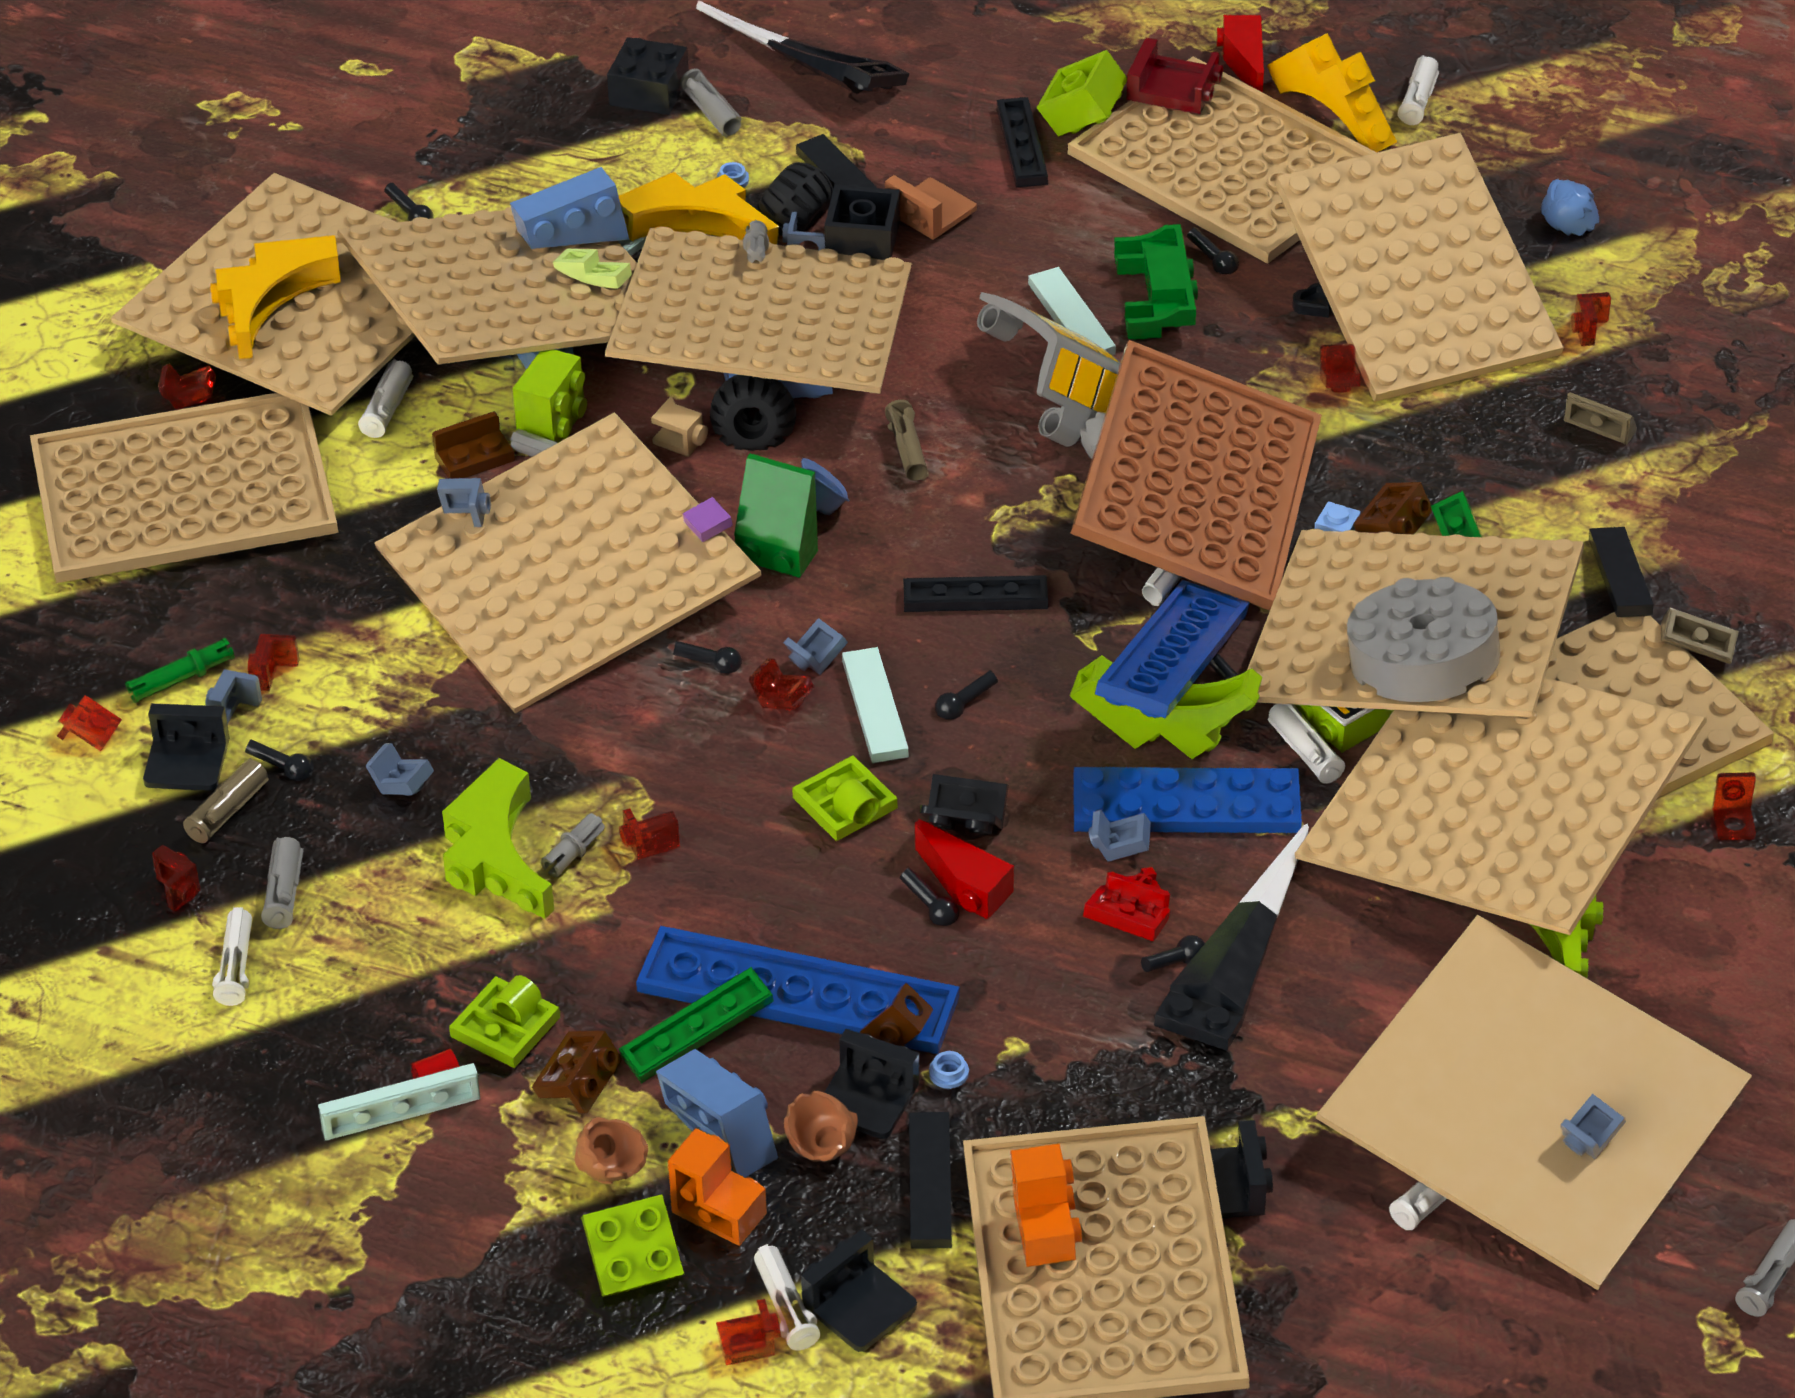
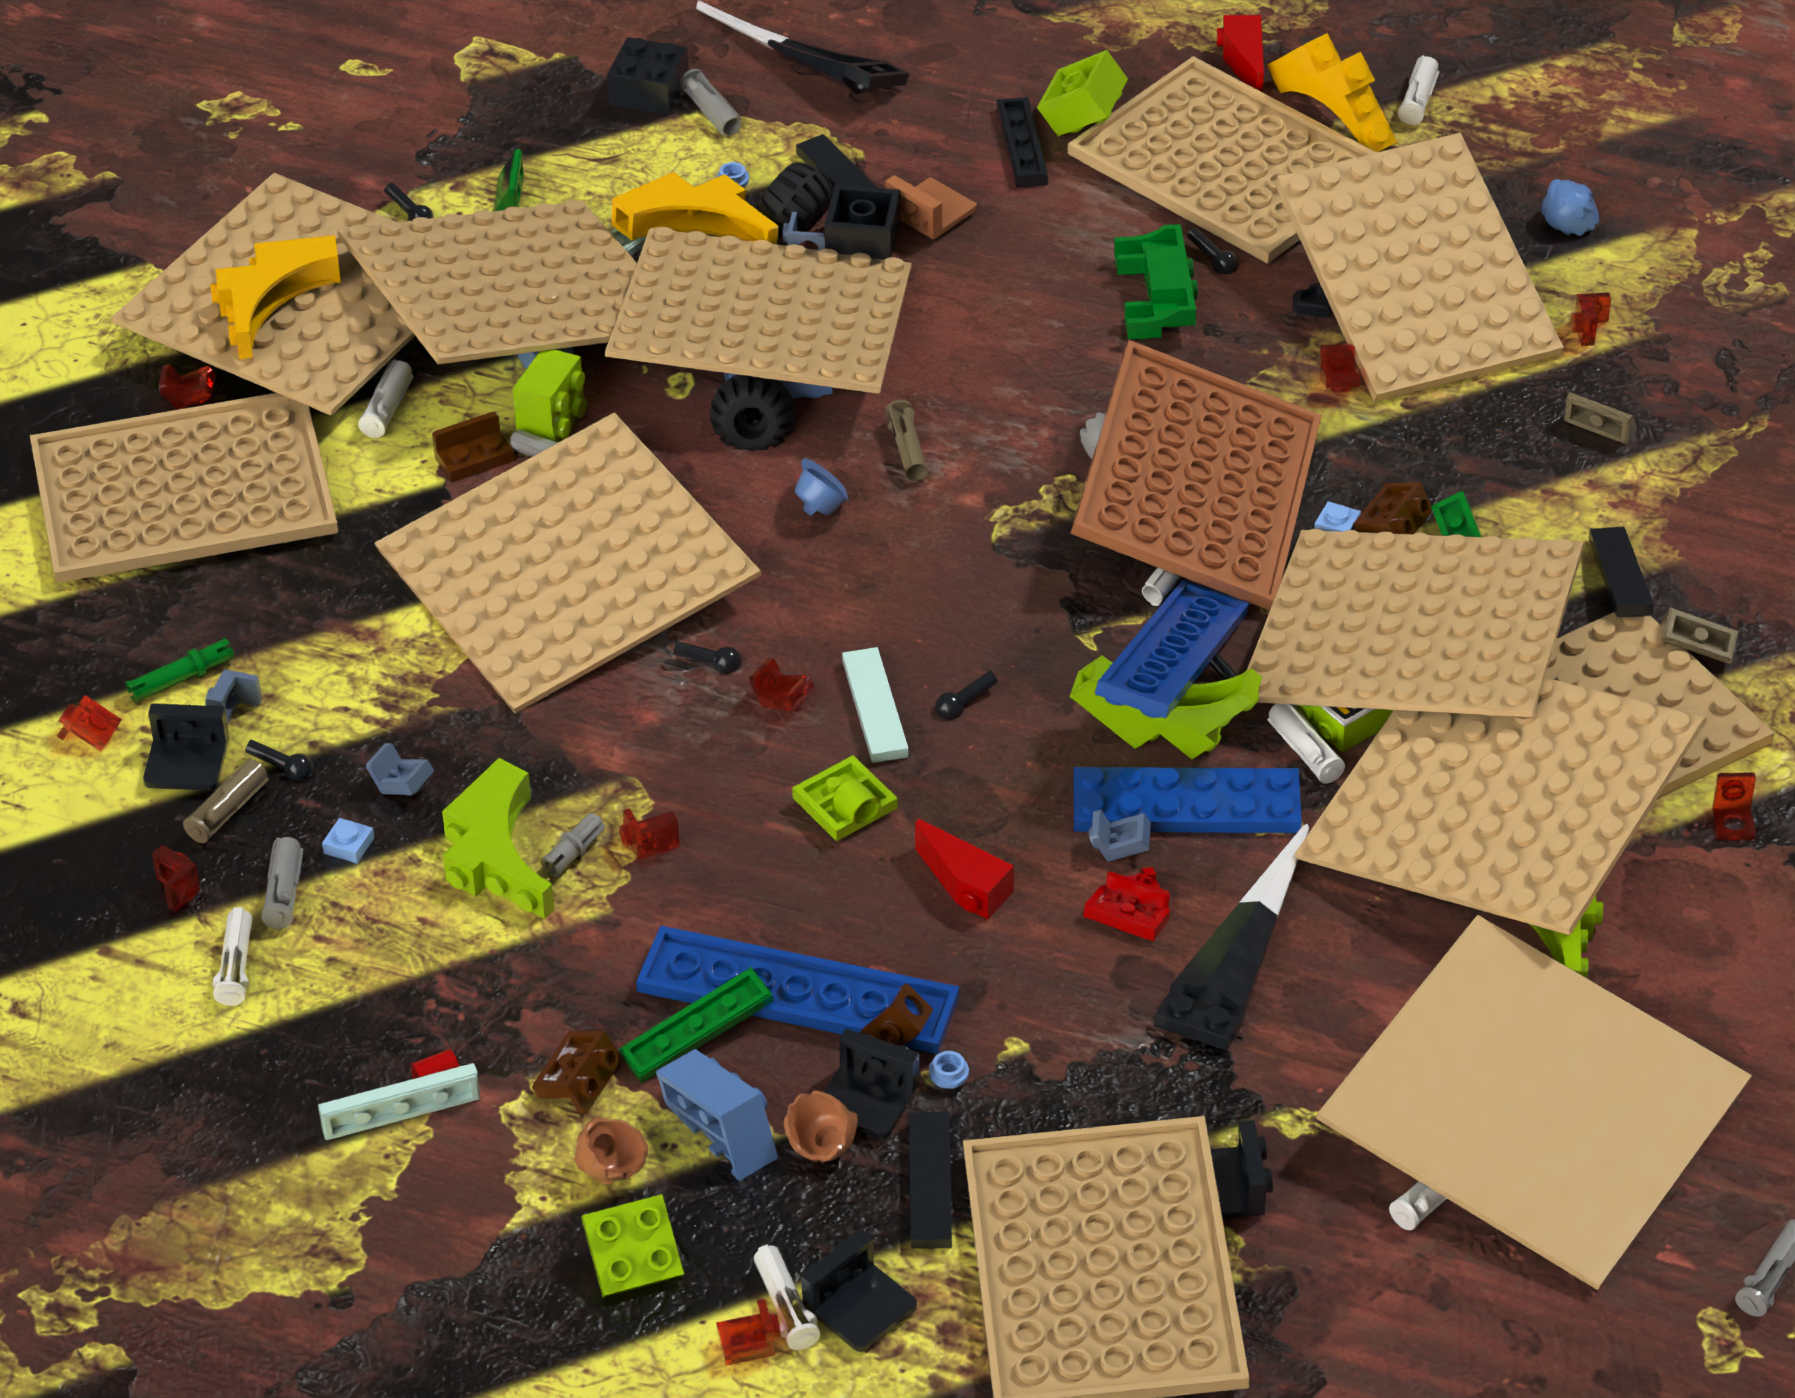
clear red bracket [248,634,300,691] -> none
sand blue bracket [437,478,491,527] -> none
lime plate [449,975,560,1068] -> none
medium blue wedge [510,167,629,249] -> none
yellowish green slope [553,248,632,289] -> none
tan window [651,395,708,457] -> none
orange brick [668,1128,767,1246] -> none
medium lavender tile [682,497,733,542] -> none
slope [734,453,818,578] -> none
light grey axle [743,220,769,263] -> none
sand blue bracket [783,618,848,675] -> none
black bar [900,868,959,926] -> none
black tile [903,575,1048,612] -> none
black bracket [920,774,1009,835] -> none
light grey panel [977,292,1120,447] -> none
orange brick [1010,1143,1082,1267] -> none
light aqua tile [1028,267,1116,355] -> none
dark red panel [1127,37,1223,114] -> none
black bar [1141,935,1205,972] -> none
light grey brick [1347,577,1500,702] -> none
sand blue bracket [1560,1094,1626,1159] -> none
none -> light blue plate [322,818,374,864]
none -> green slope [493,149,524,211]

